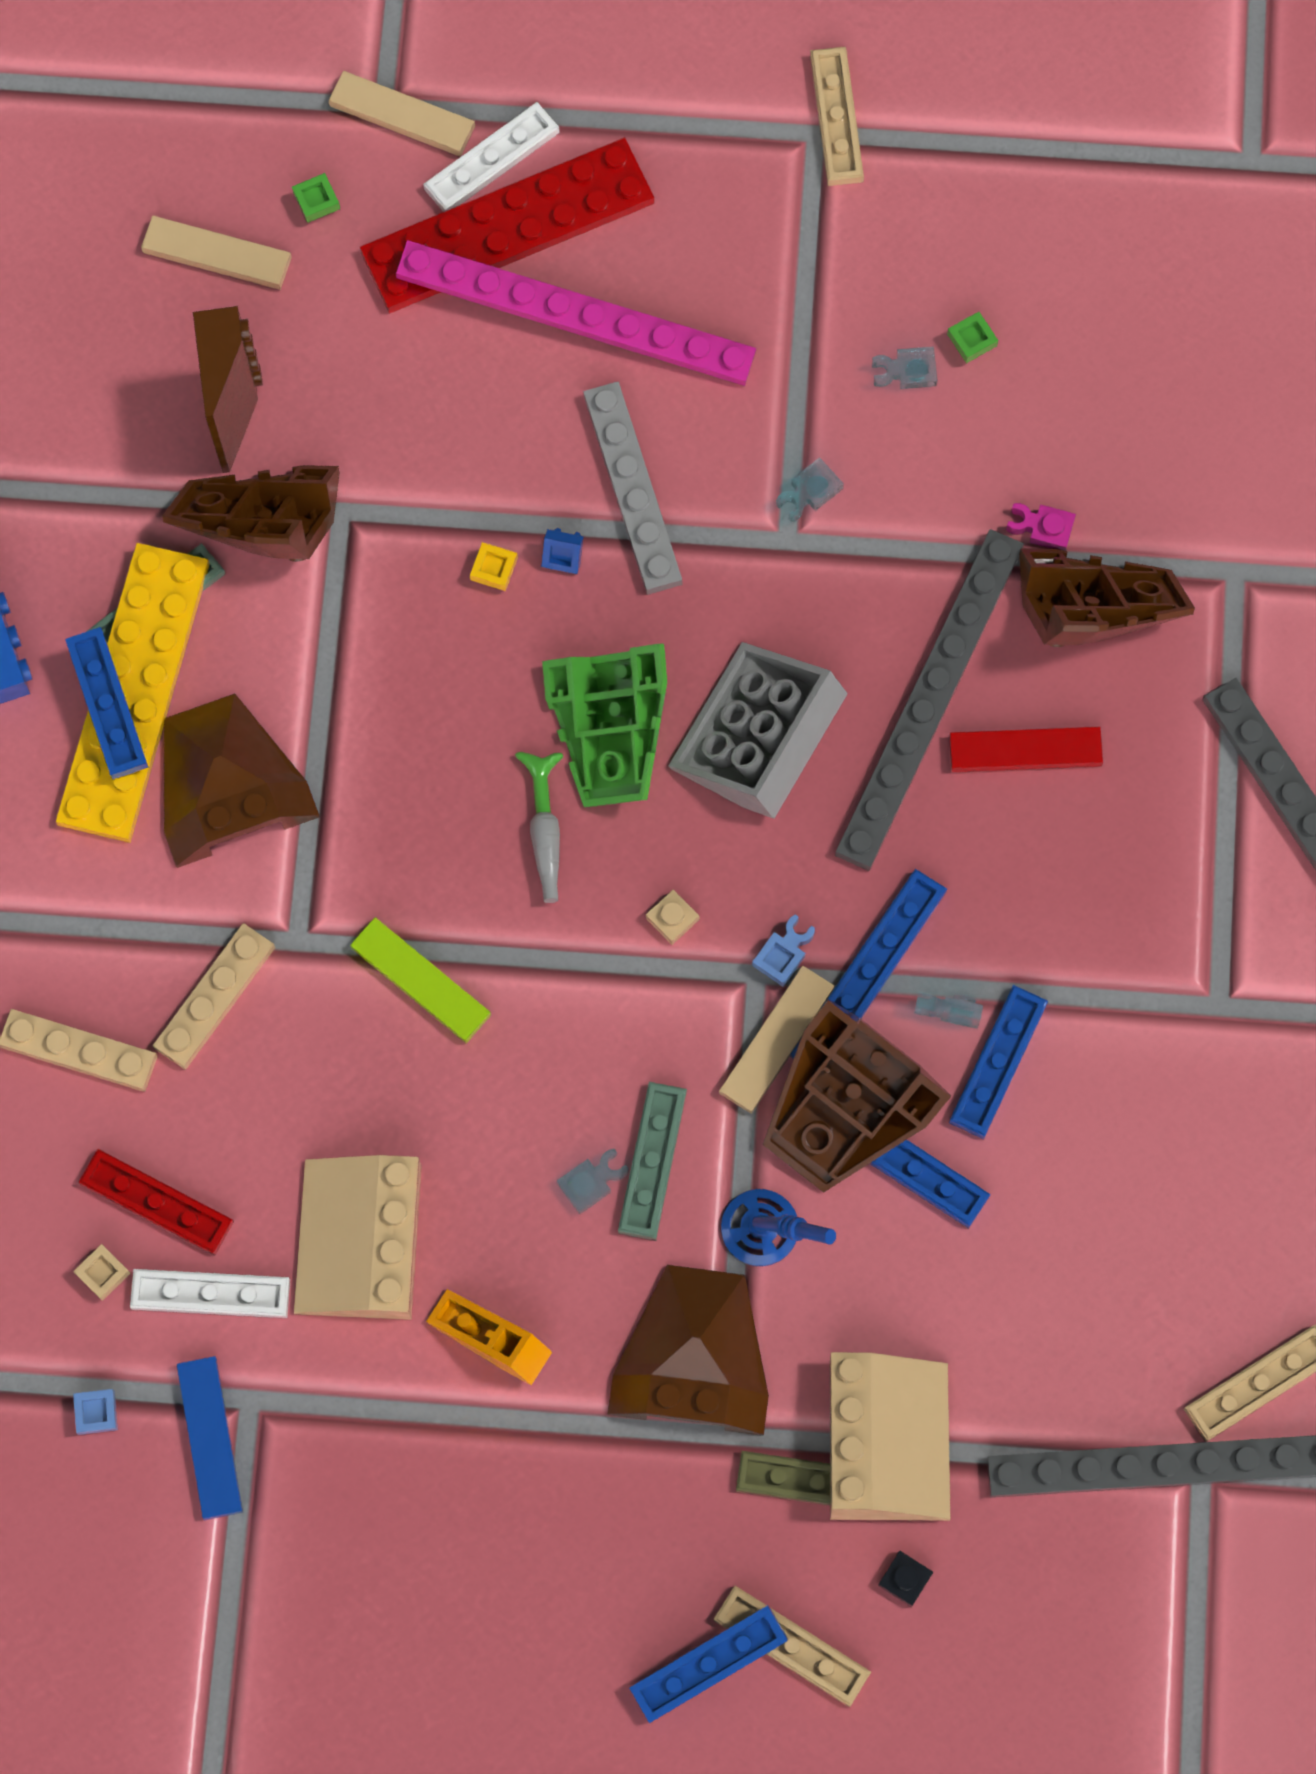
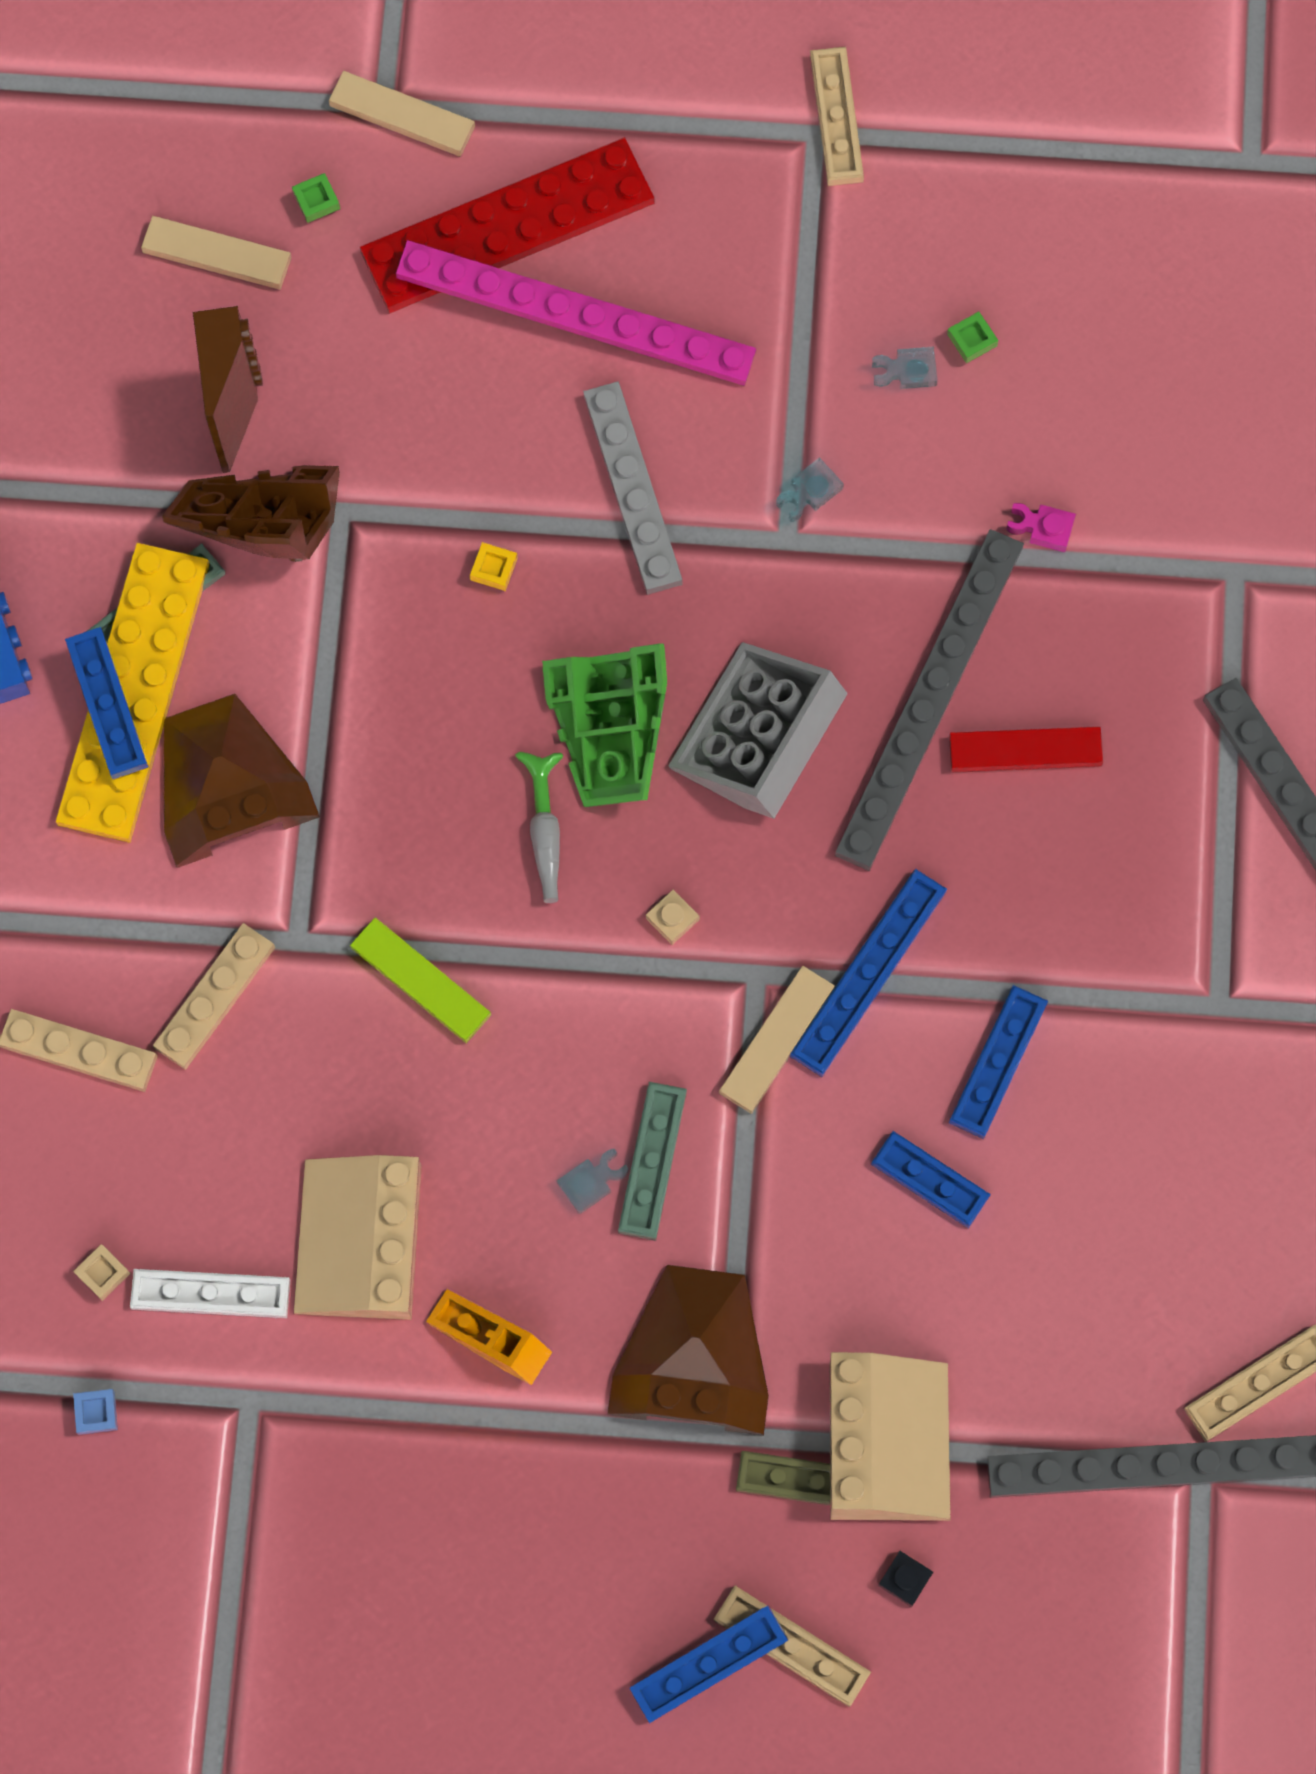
red tile [79,1149,234,1255] -> none
blue tile [177,1356,243,1521] -> none
white tile [423,102,560,212] -> none
blue tile [541,528,584,574] -> none
blue dish [721,1189,836,1266] -> none
medium blue plate [752,915,815,987] -> none
reddish brown wedge [763,999,951,1193] -> none
clear light blue plate [914,993,983,1029] -> none
reddish brown wedge [1019,548,1195,647] -> none

